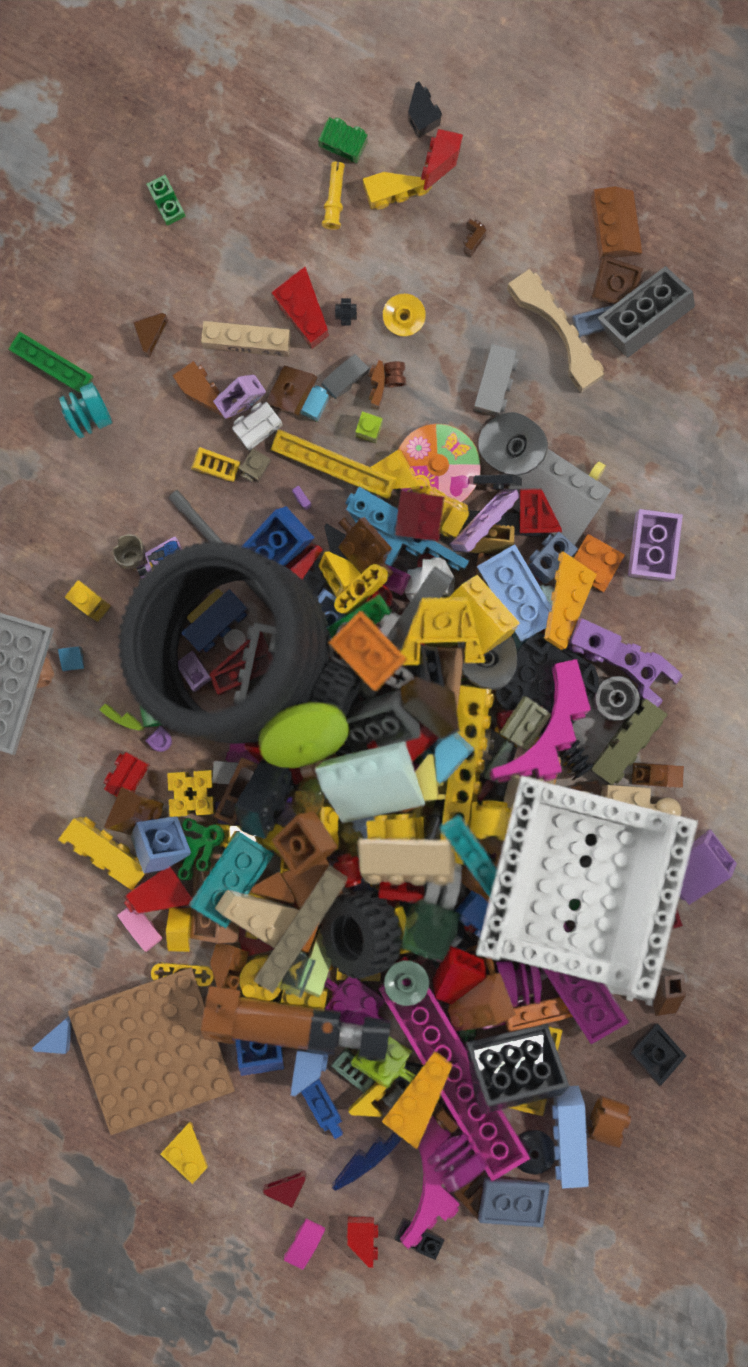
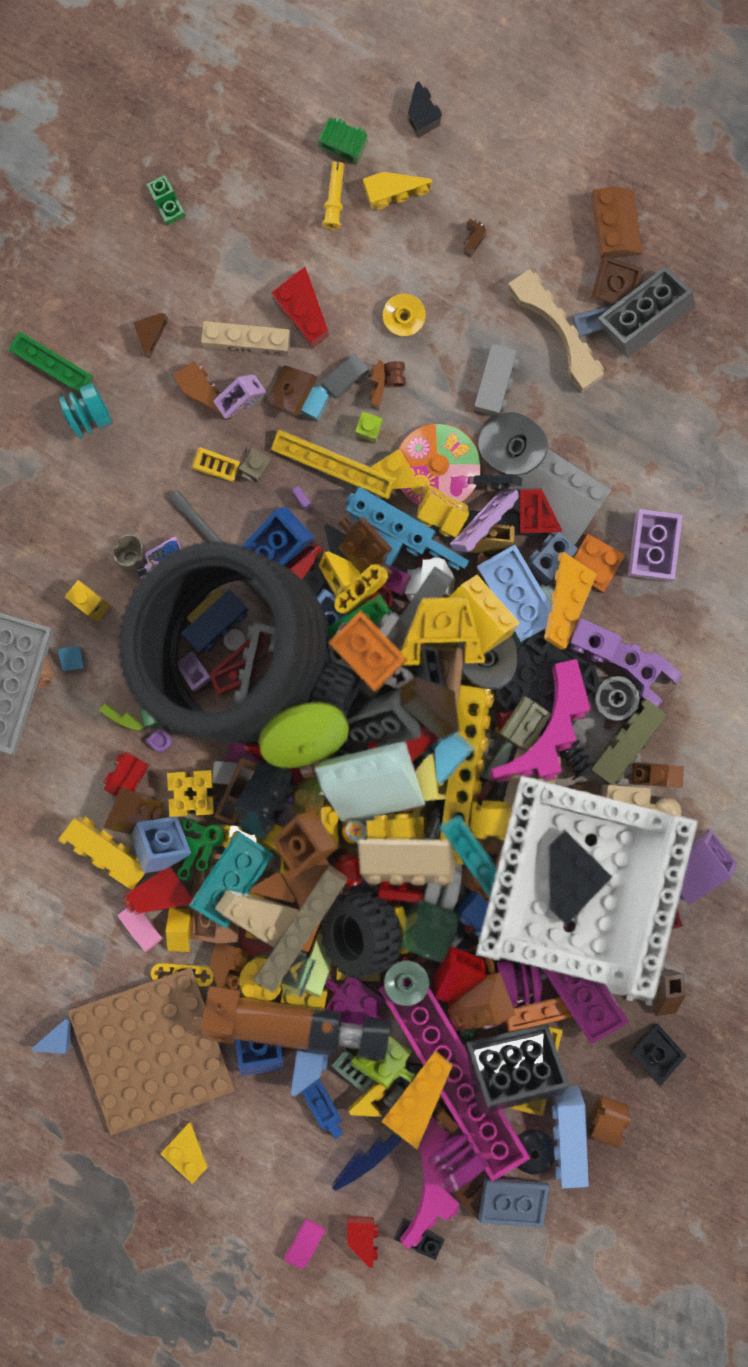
white brick [232,402,283,451] -> none
dark red slope [263,1170,307,1208] -> none
black gear [335,298,357,325] -> none
dark red slope [395,491,445,541] -> none
red slope [421,129,463,190] -> none
light yellow tile [589,462,606,481] -> none
none -> light orange tile [342,820,366,844]
none -> black plate [549,830,613,925]

